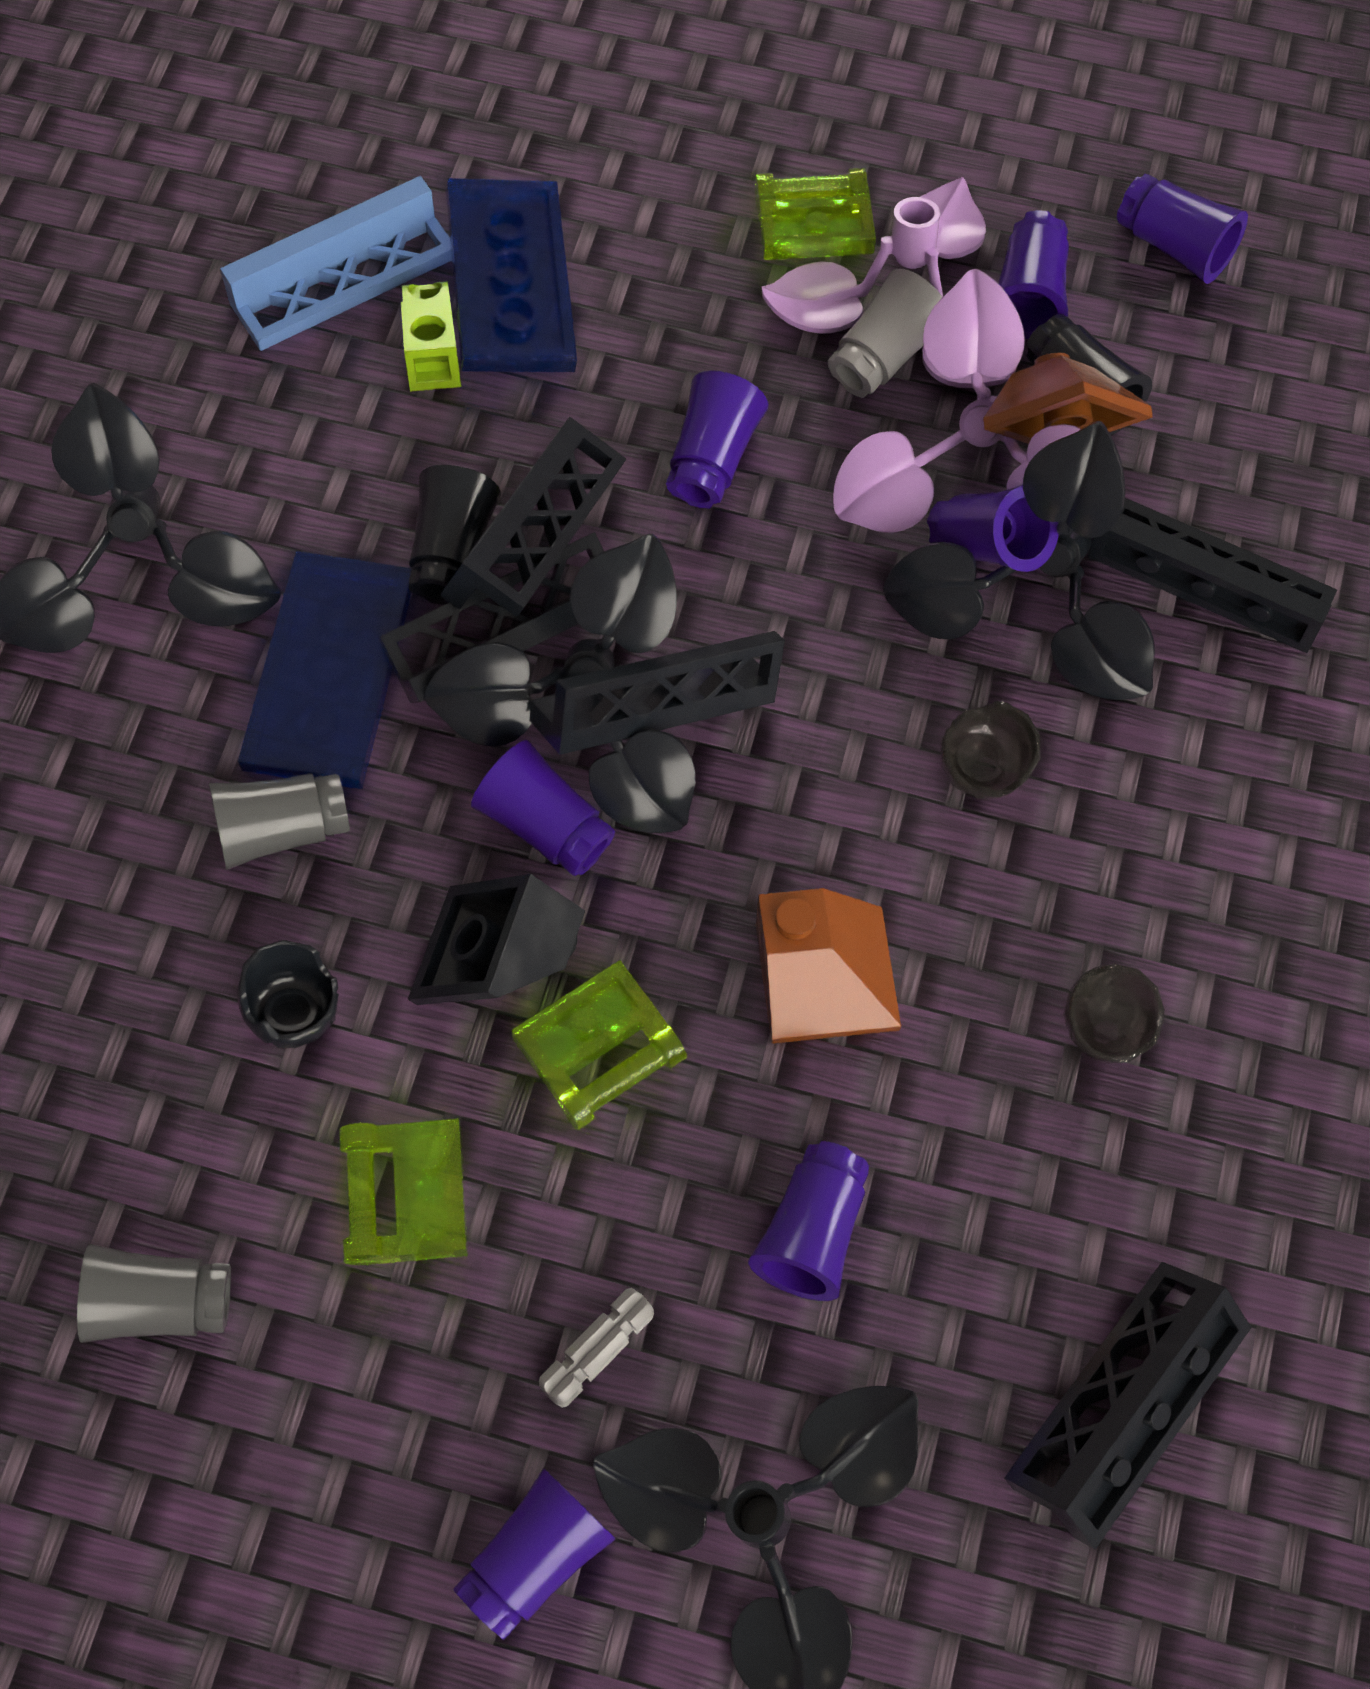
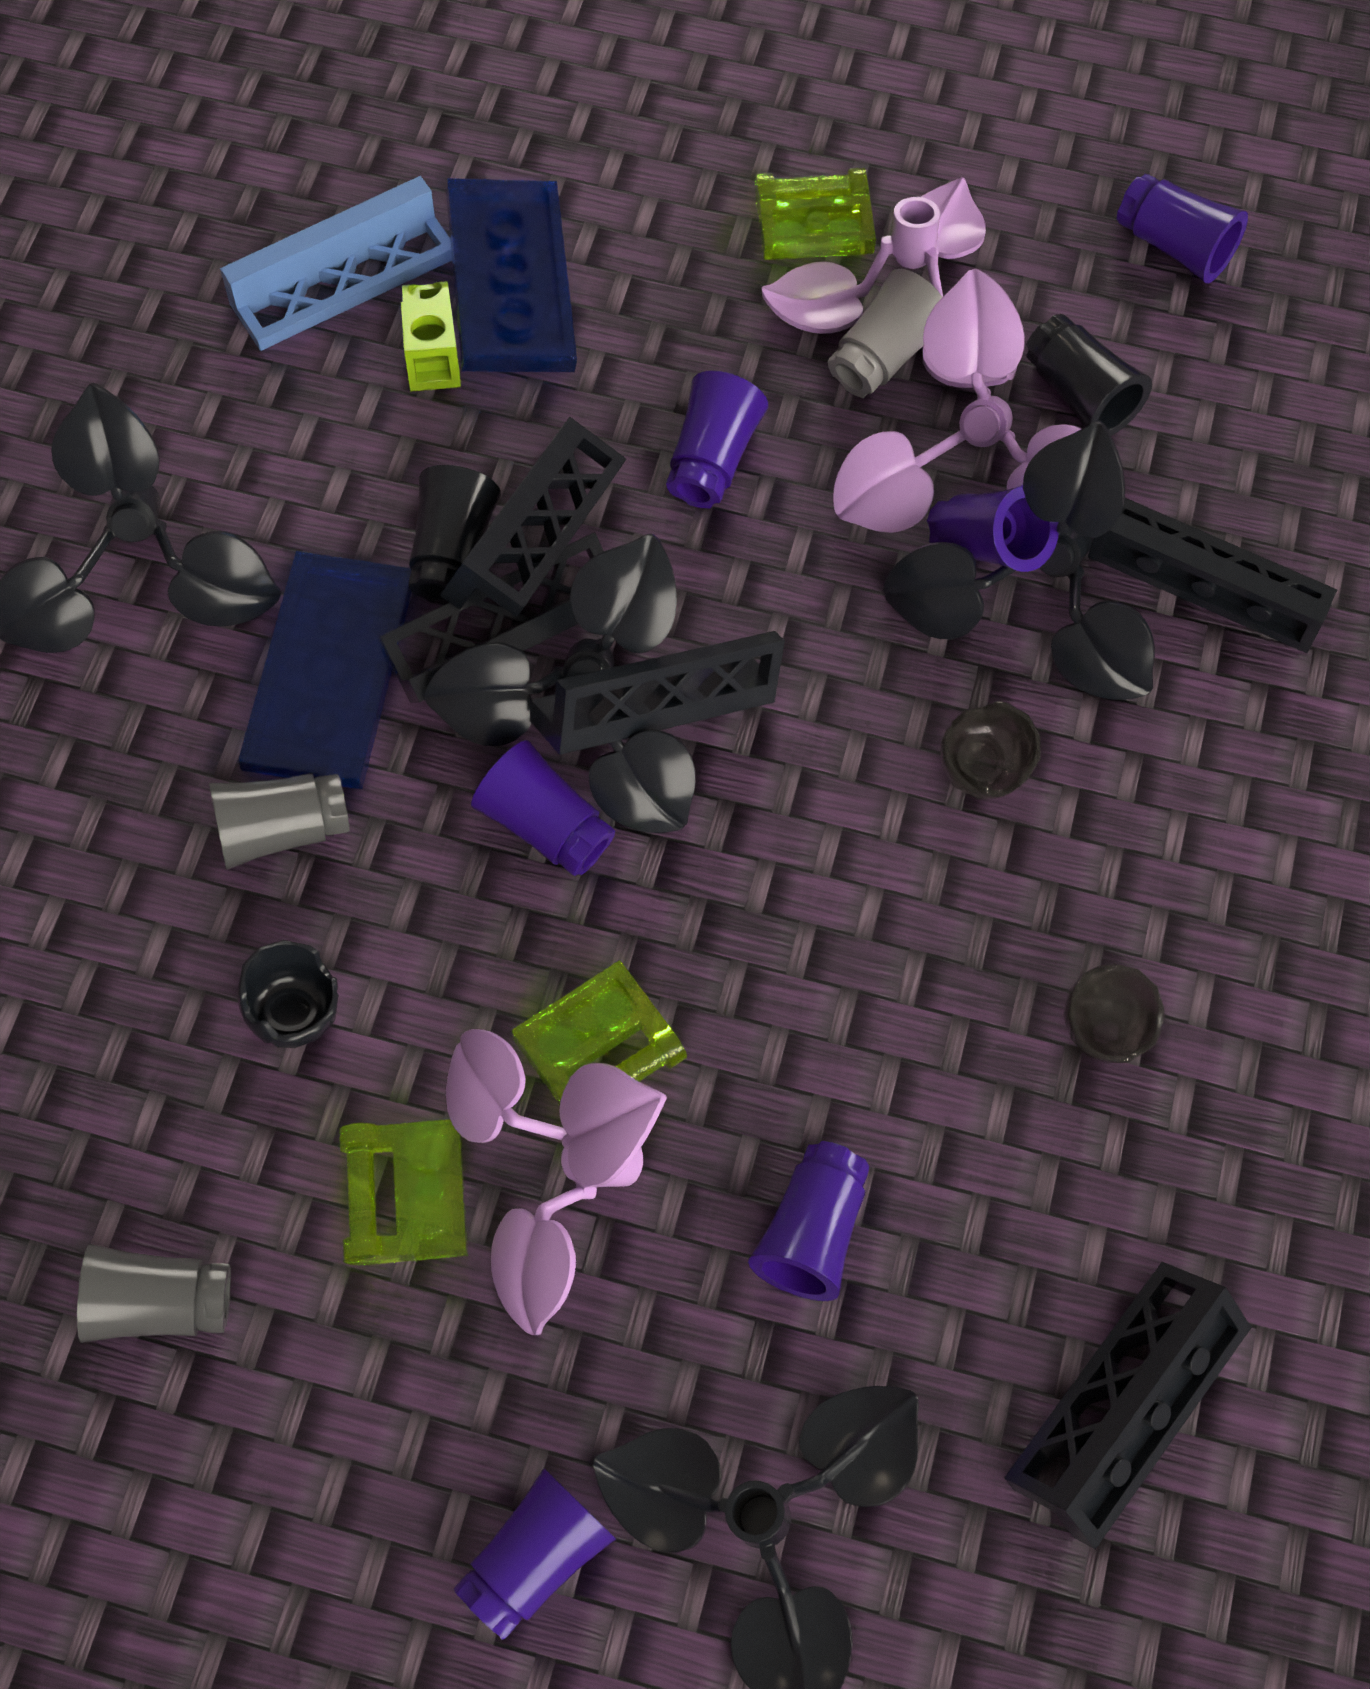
black slope [408,874,585,1005] -> none
light grey axle [539,1288,654,1408] -> none
dark orange slope [755,888,901,1044] -> none
dark orange slope [983,353,1153,444] -> none
dark purple plant [998,210,1069,339] -> none
none -> lavender plant [446,1029,667,1335]

